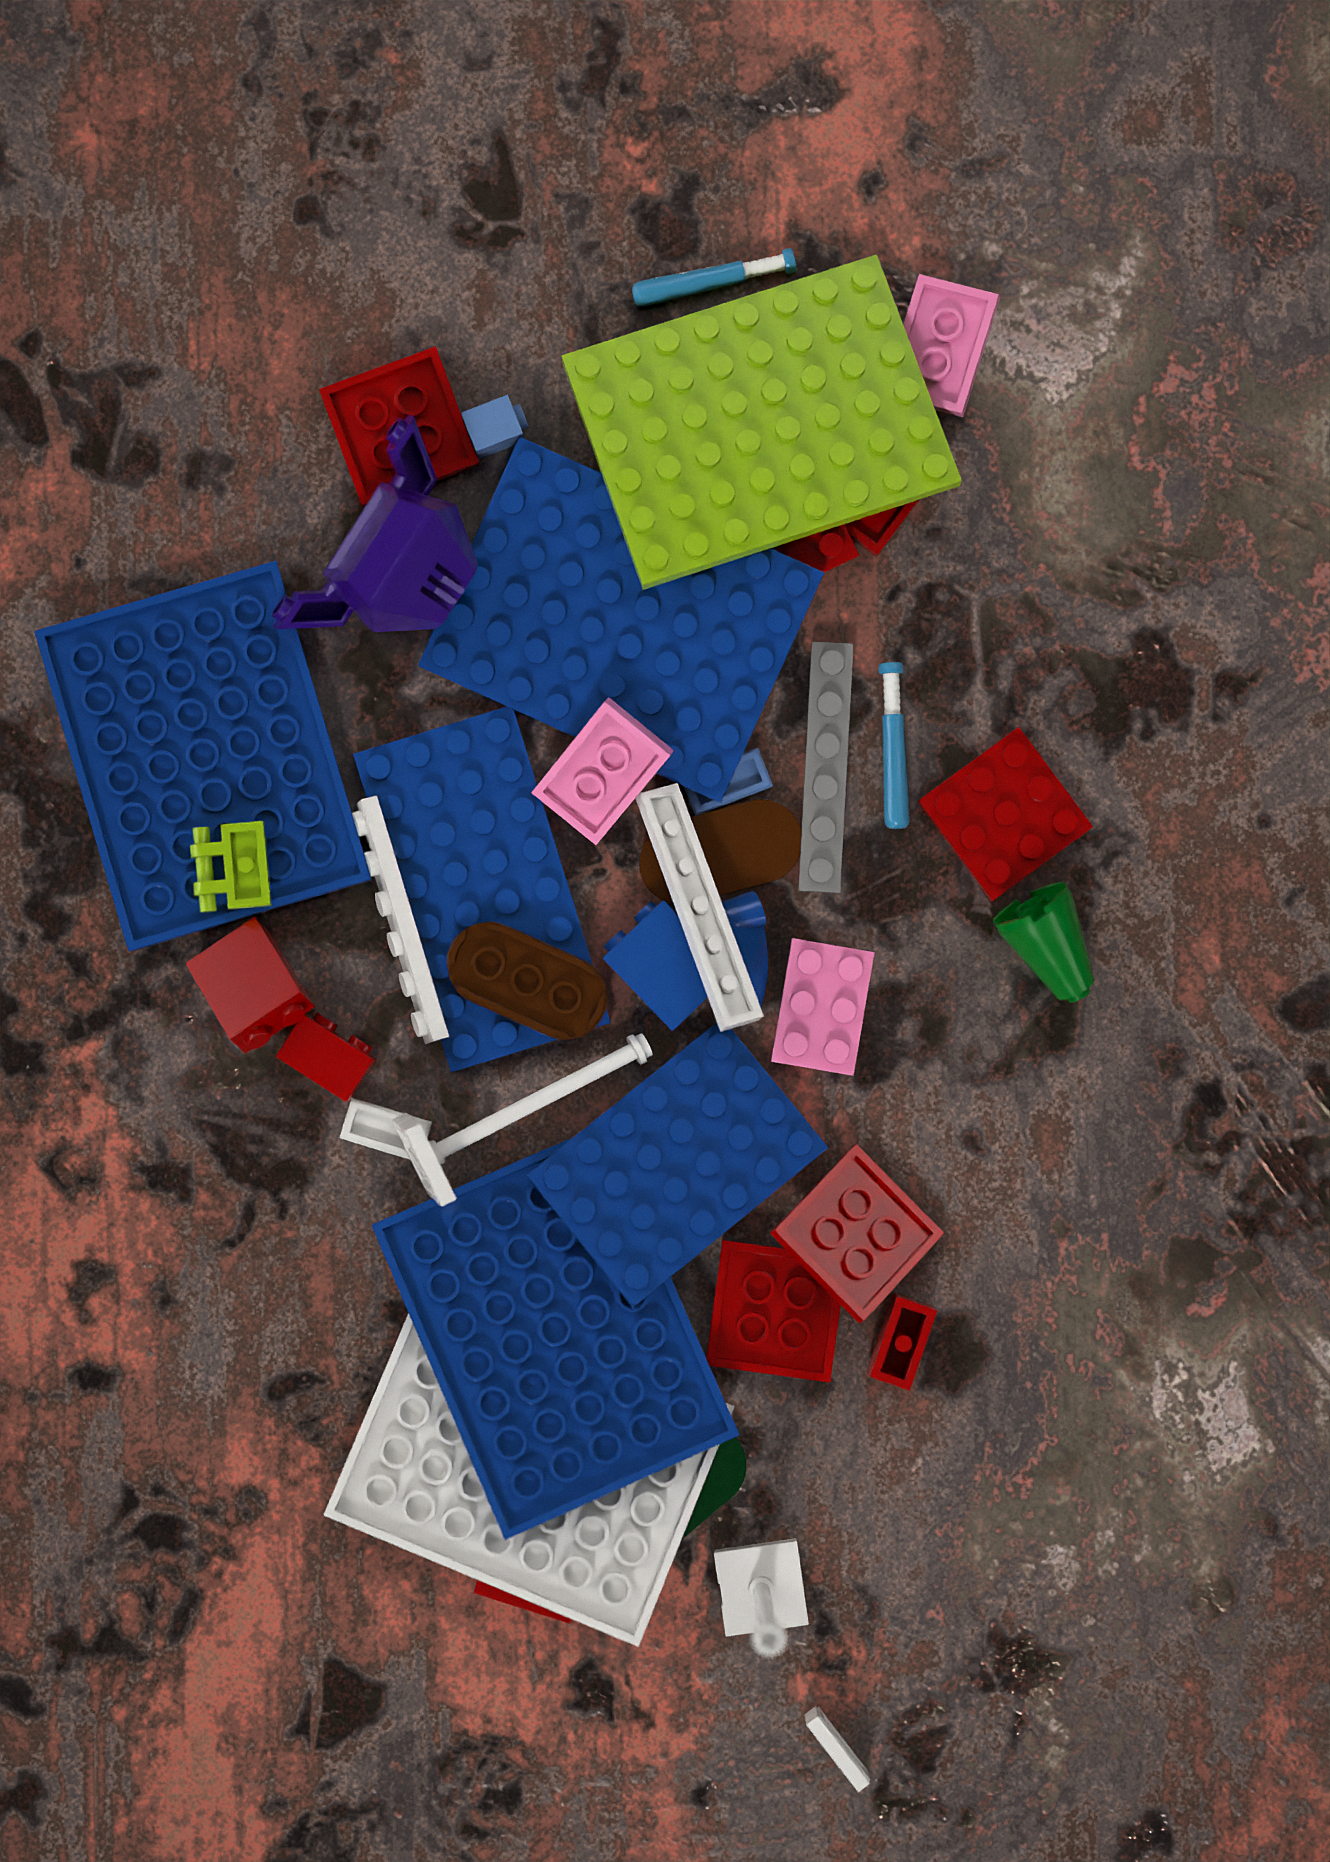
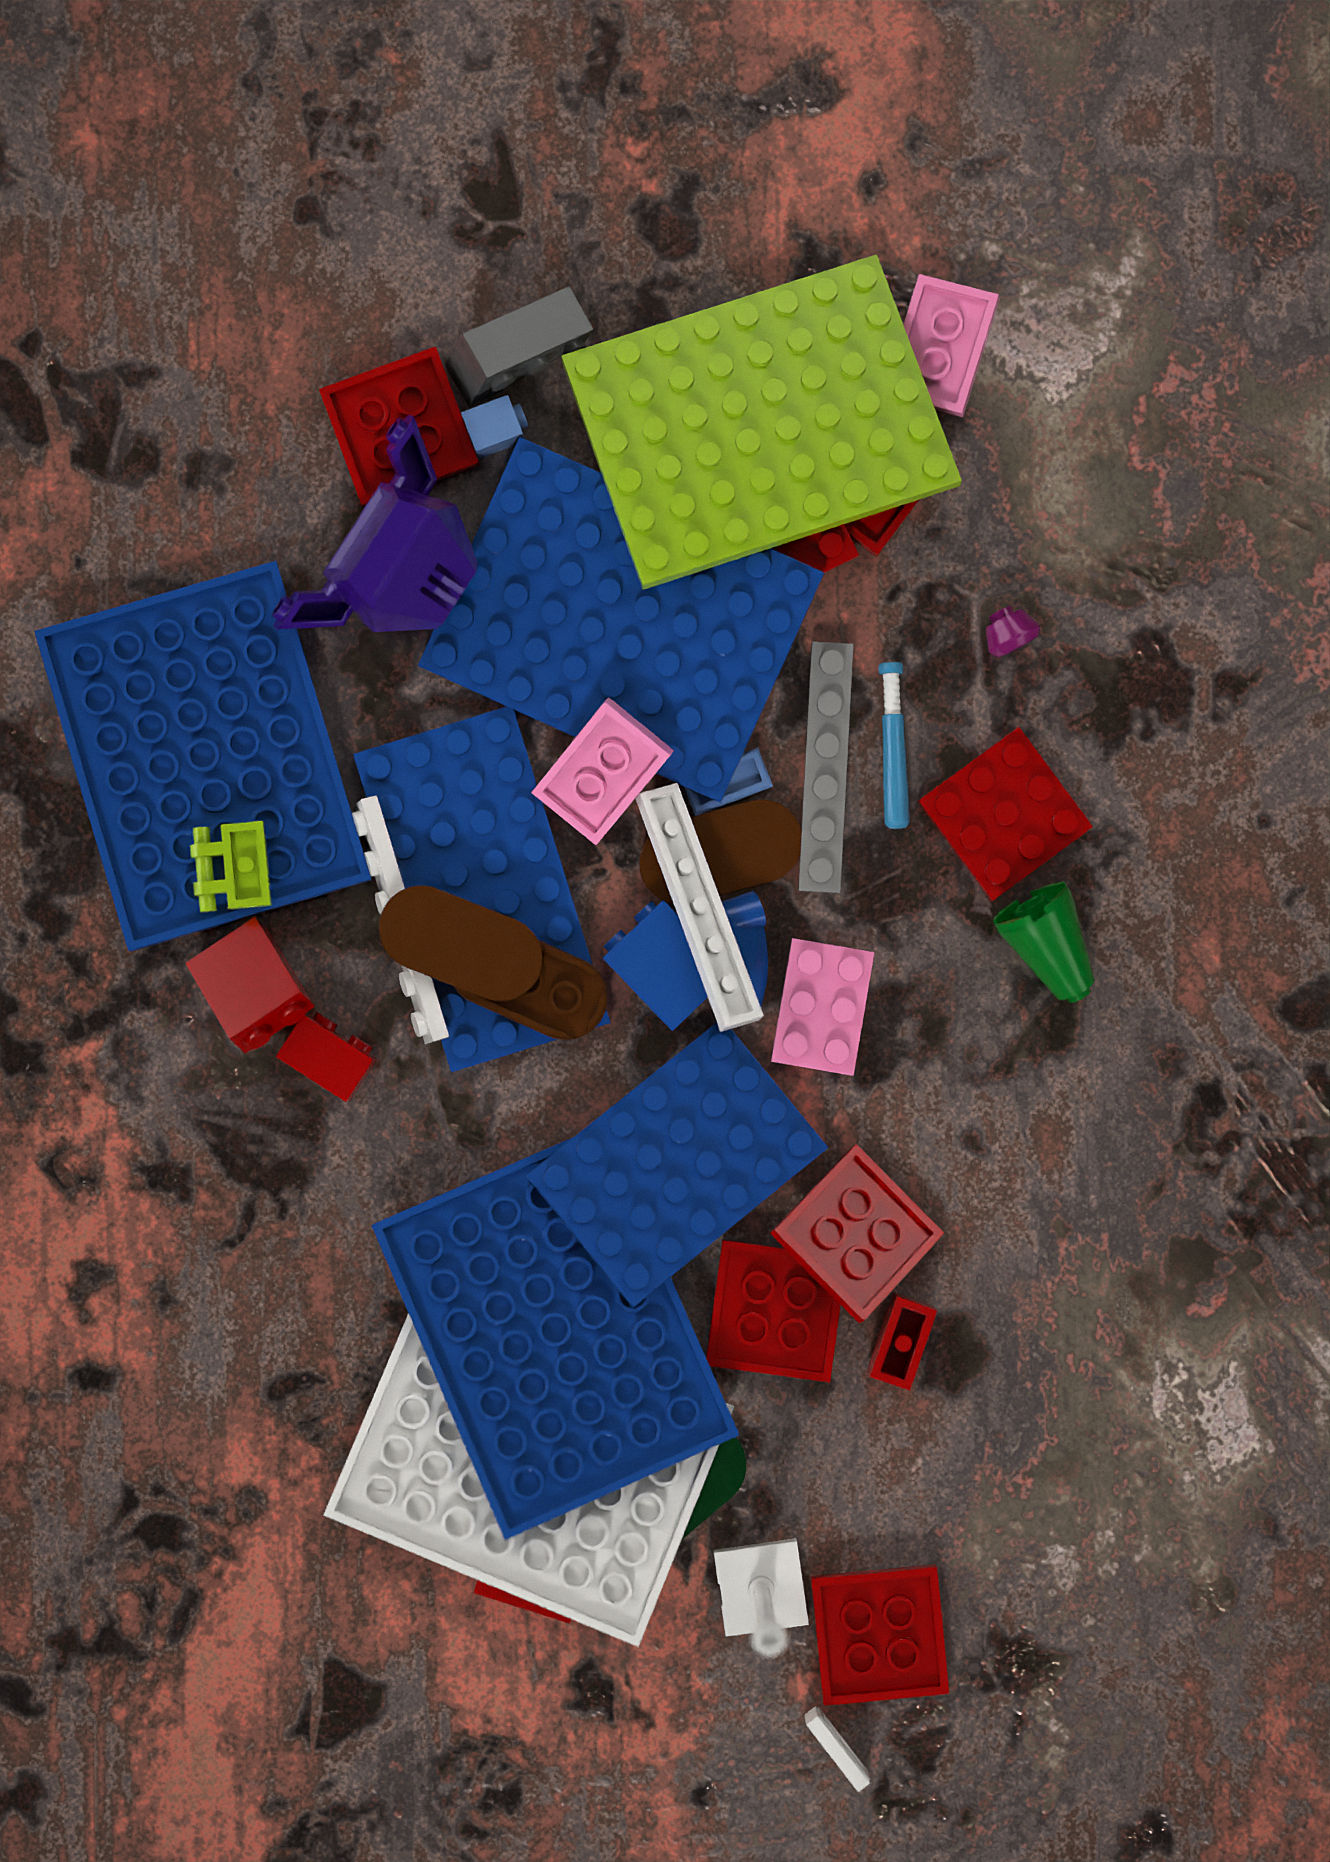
white tile [340,1098,432,1159] -> none
white tile [391,1033,653,1207] -> none
dark azure piece [632,248,797,307] -> none
none -> reddish brown tile [379,885,543,1001]
none -> dark grey wedge [445,286,594,407]
none -> red plate [811,1564,950,1706]
none -> magenta cone [985,605,1040,658]

